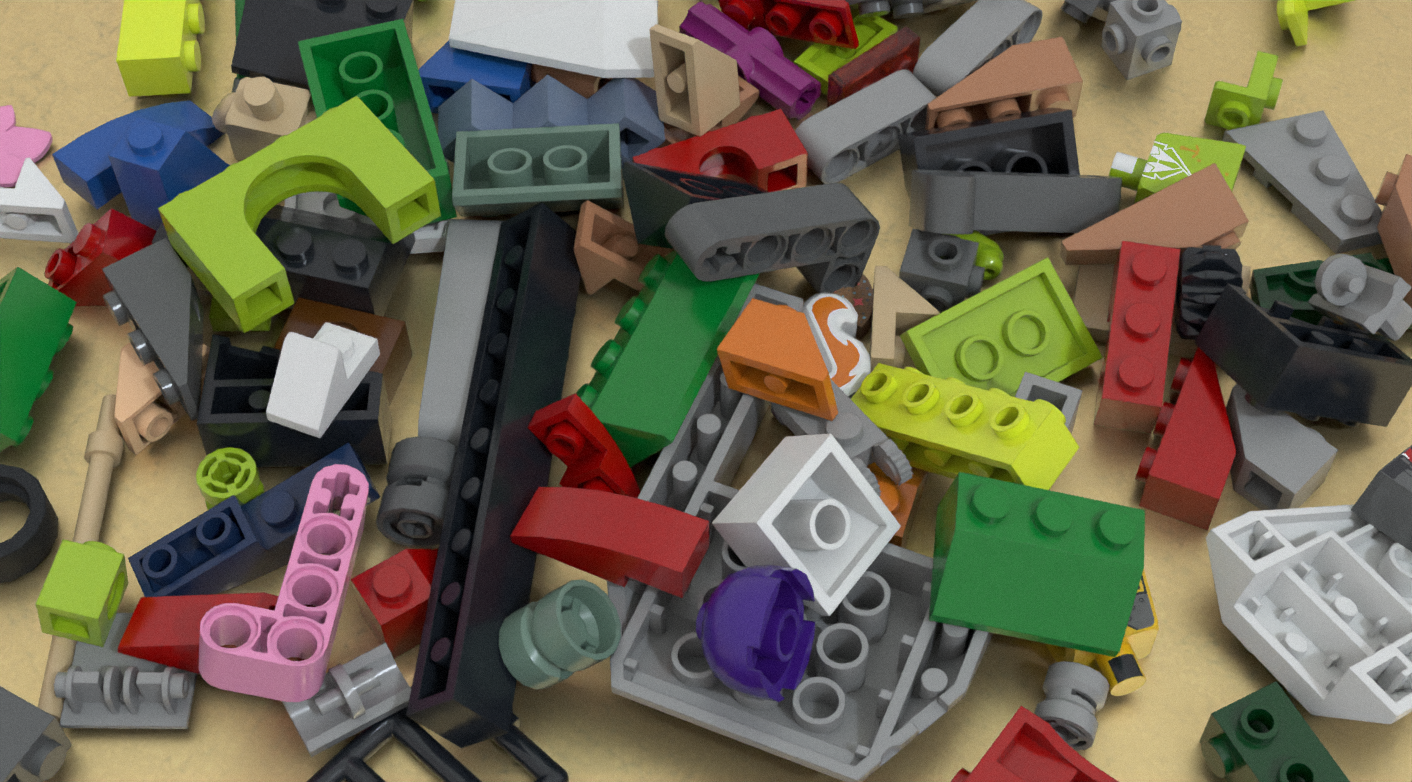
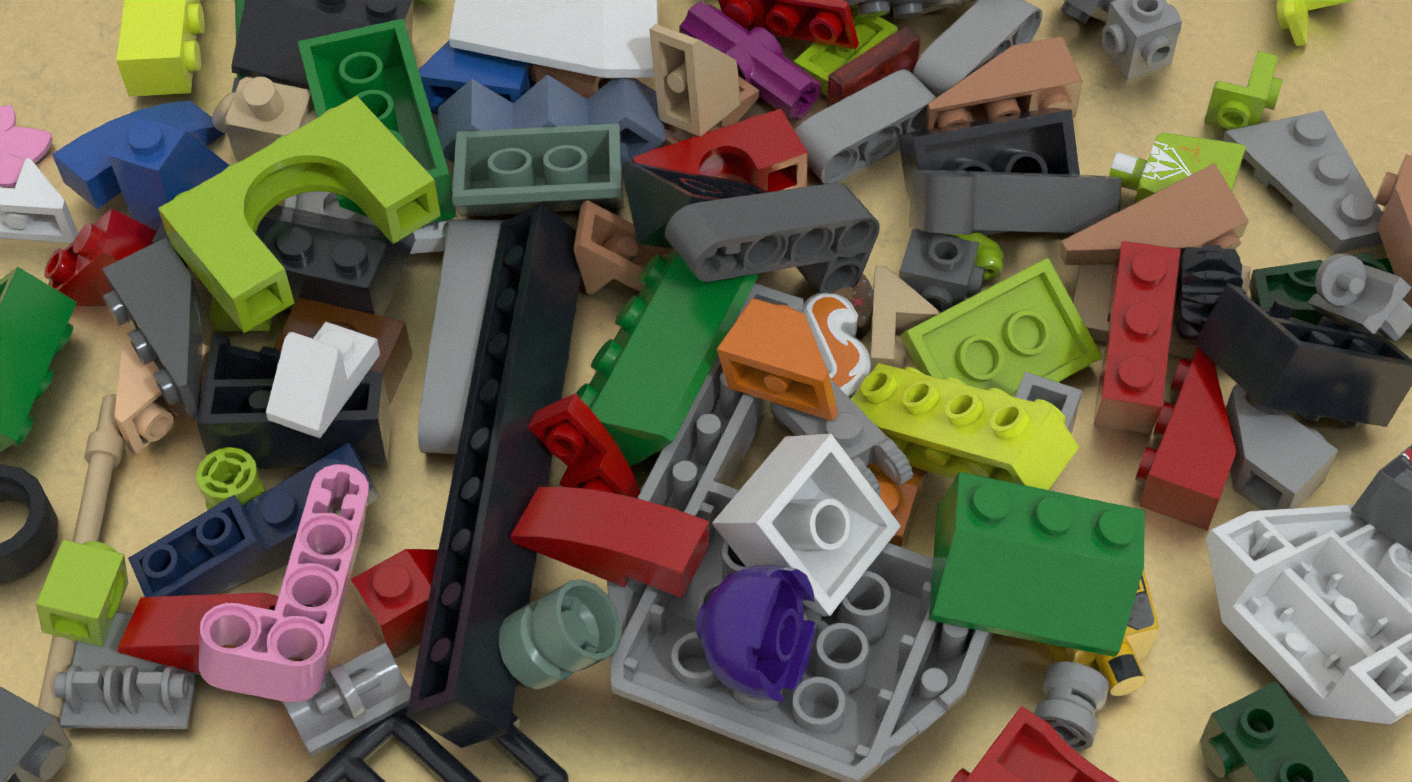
dark grey wheel [376,436,458,549] -> none

